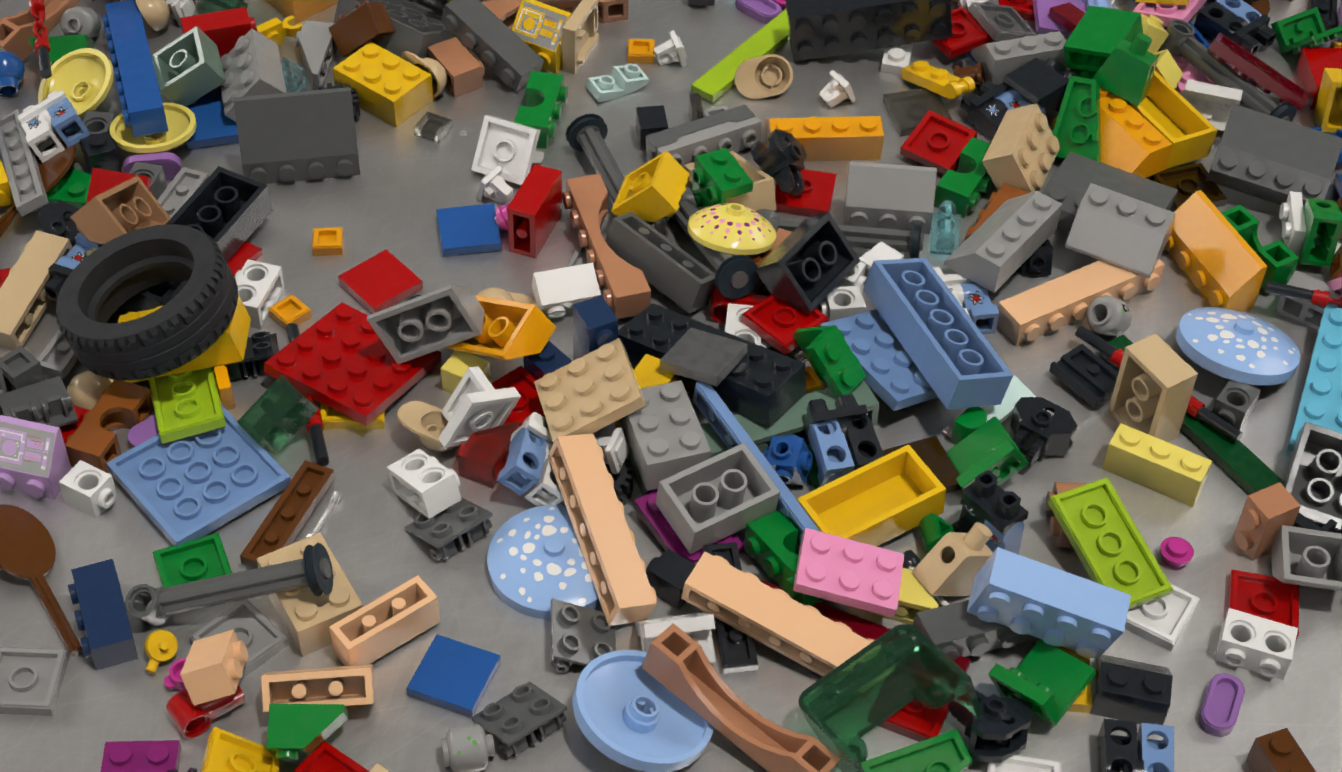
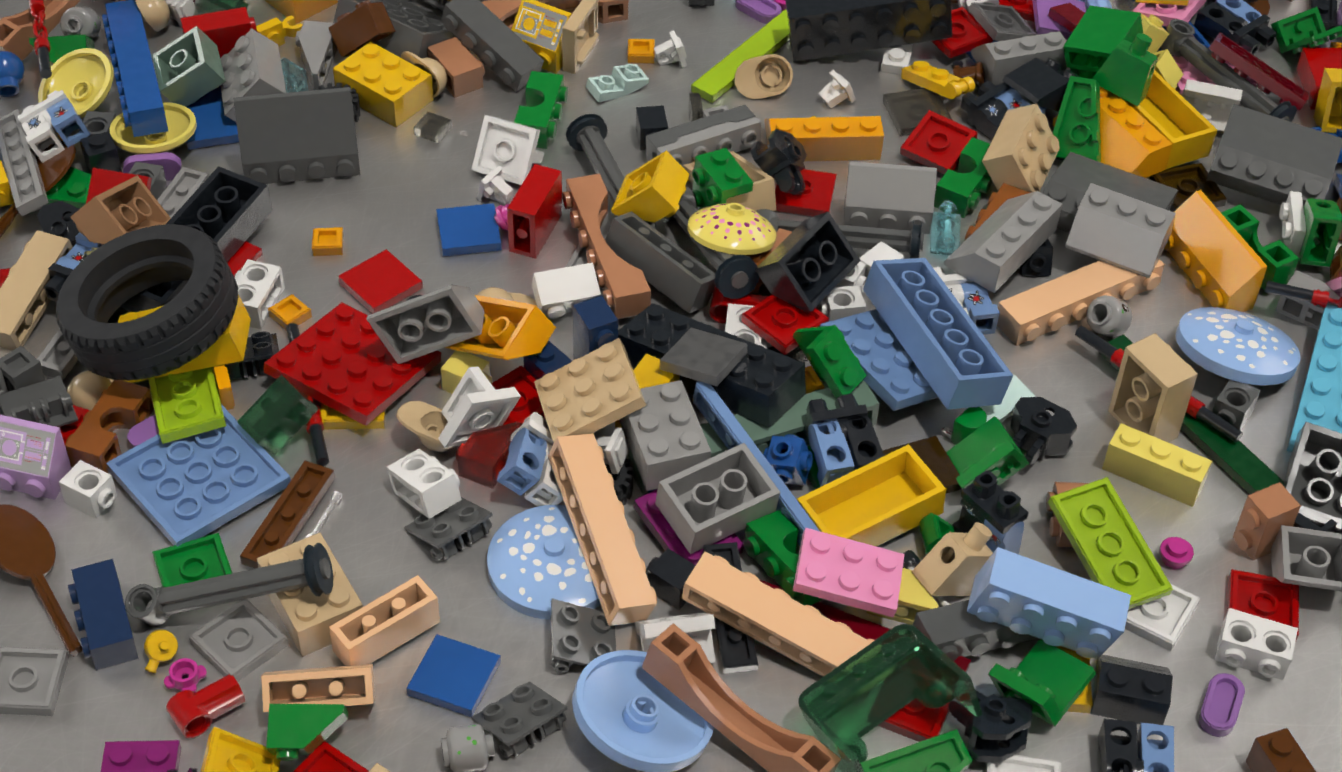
light nougat brick [180,629,248,706] -> none
black plate [1049,344,1119,408] -> none

